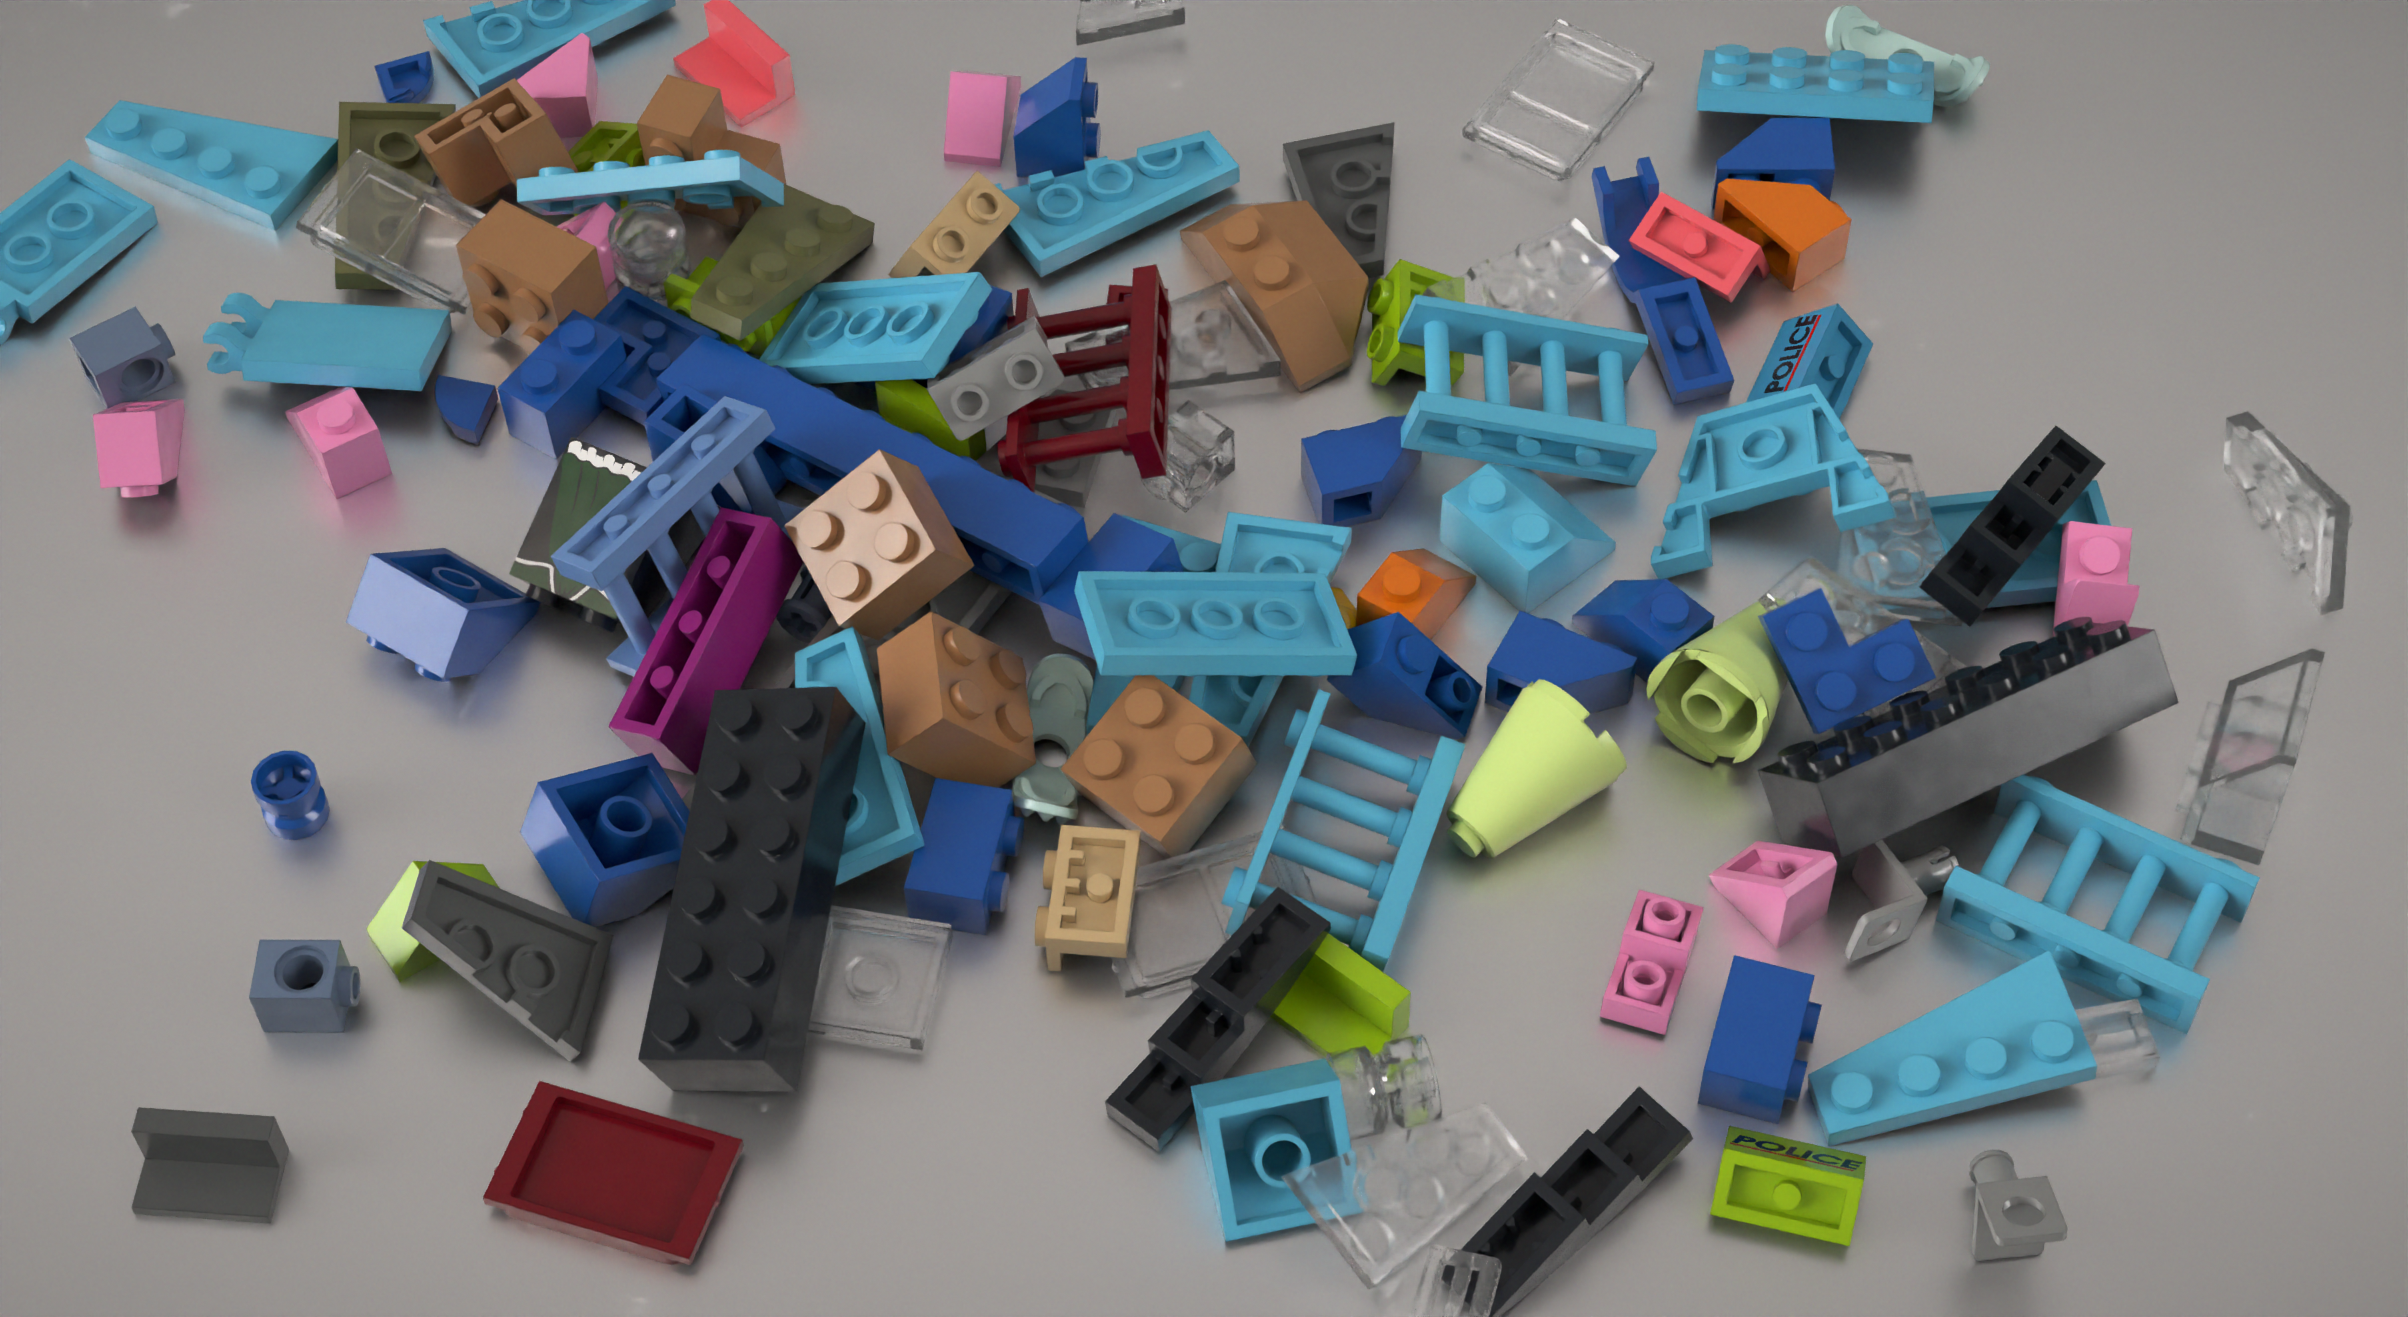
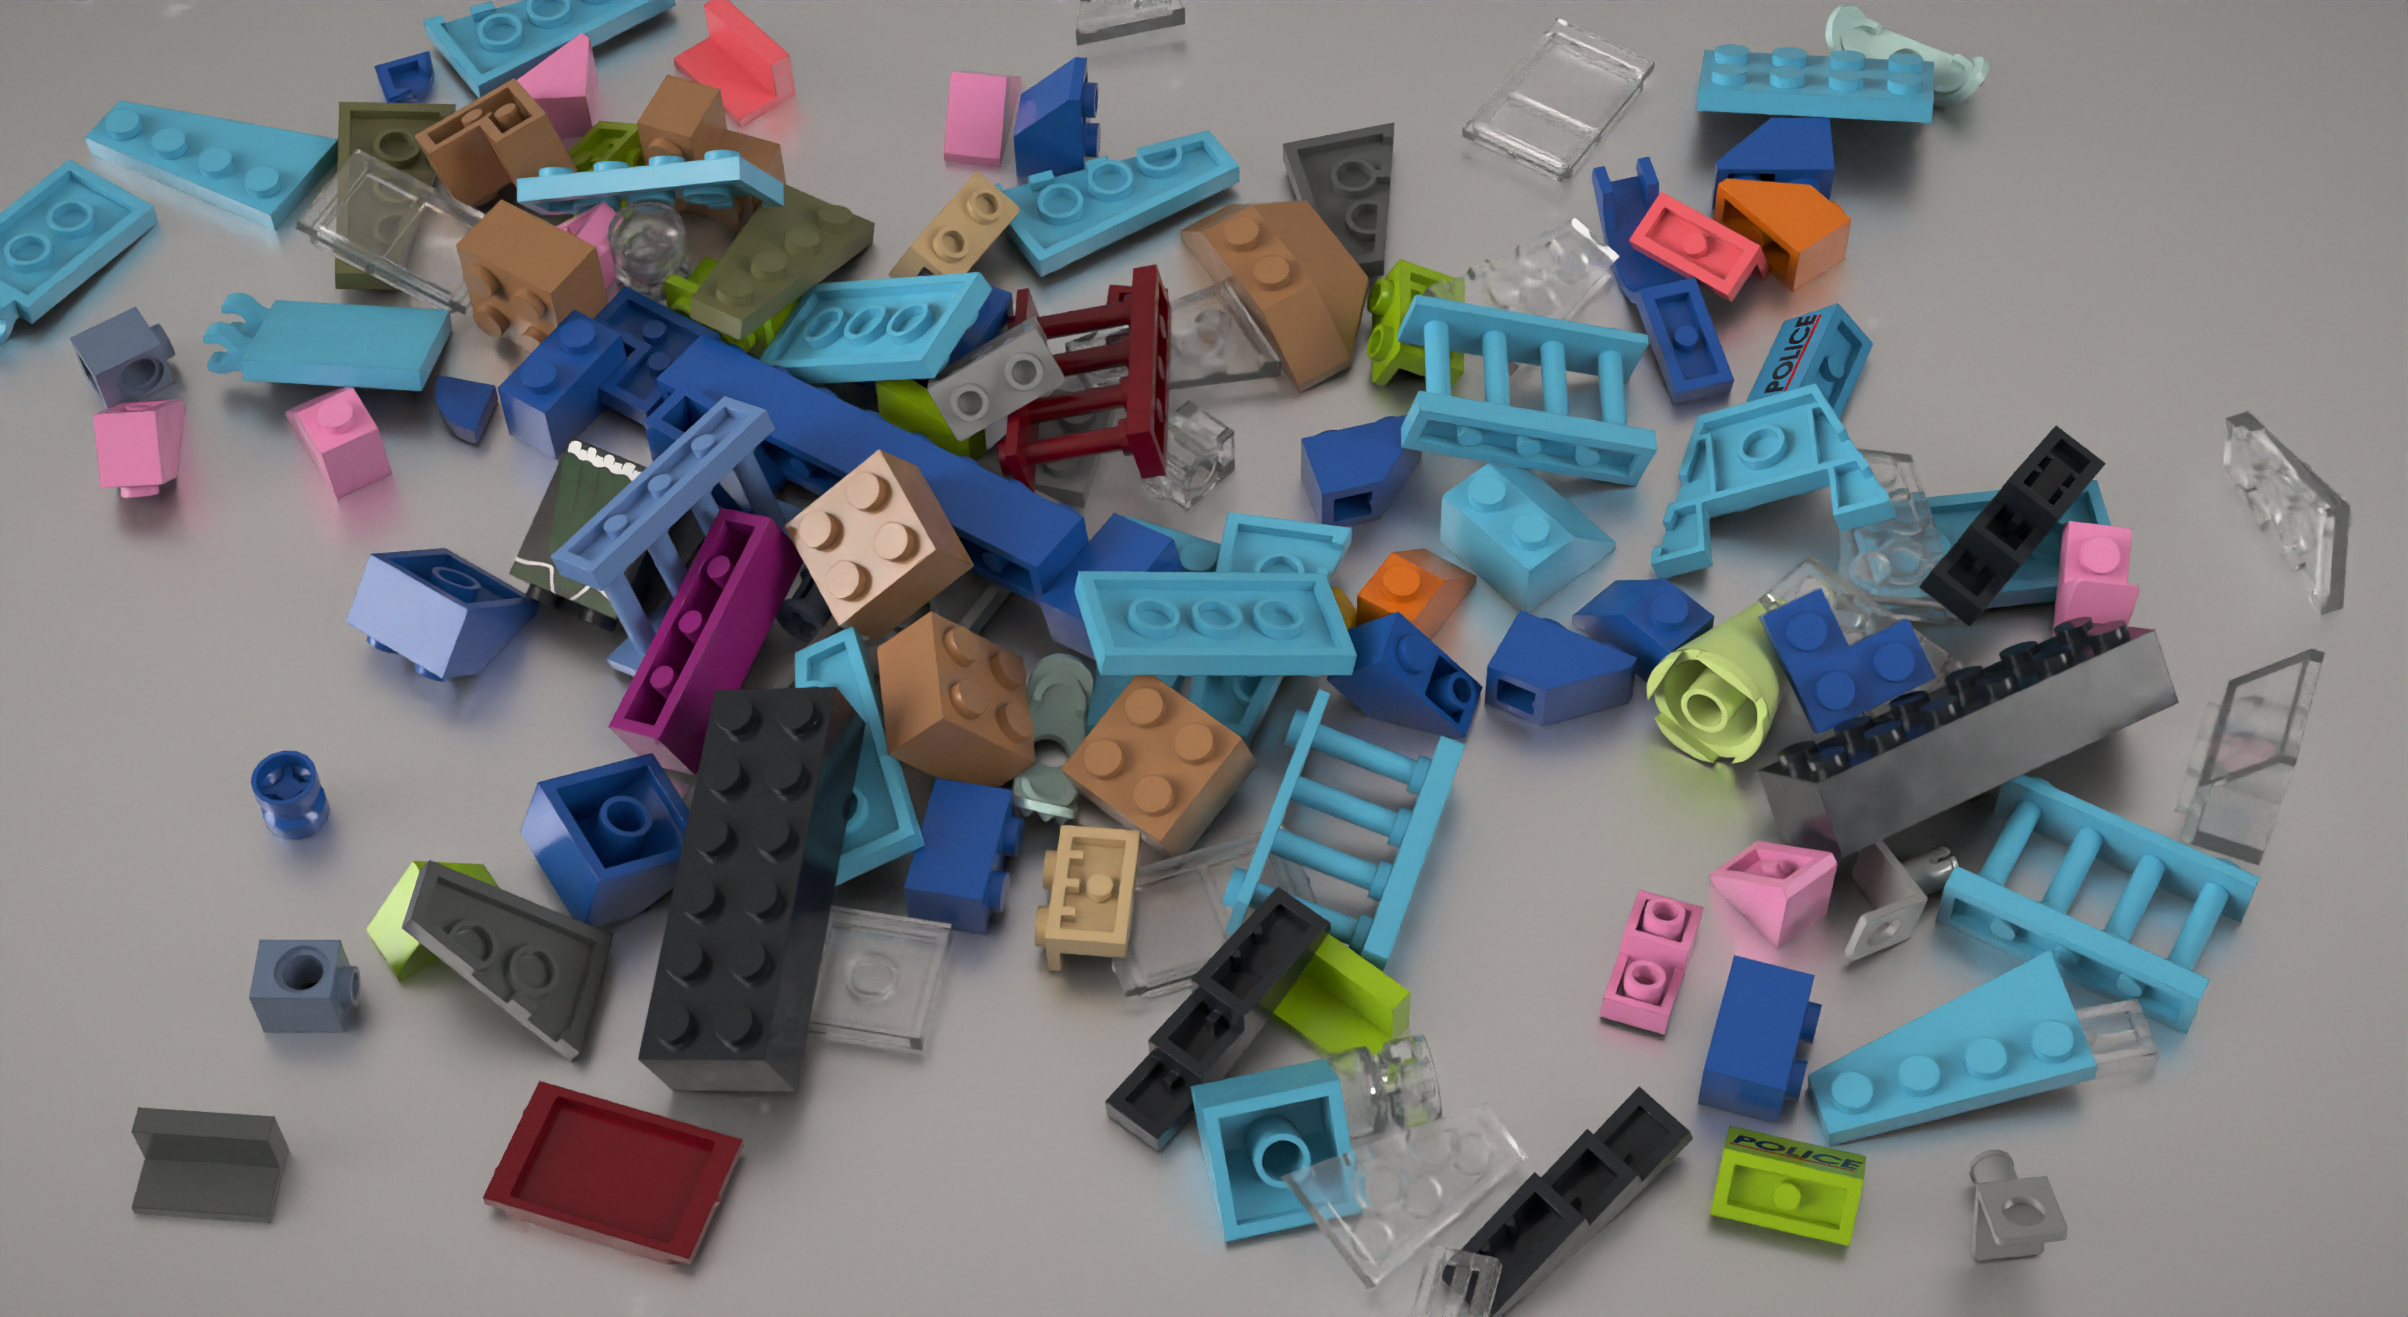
yellowish green cone [1446,679,1627,858] -> none

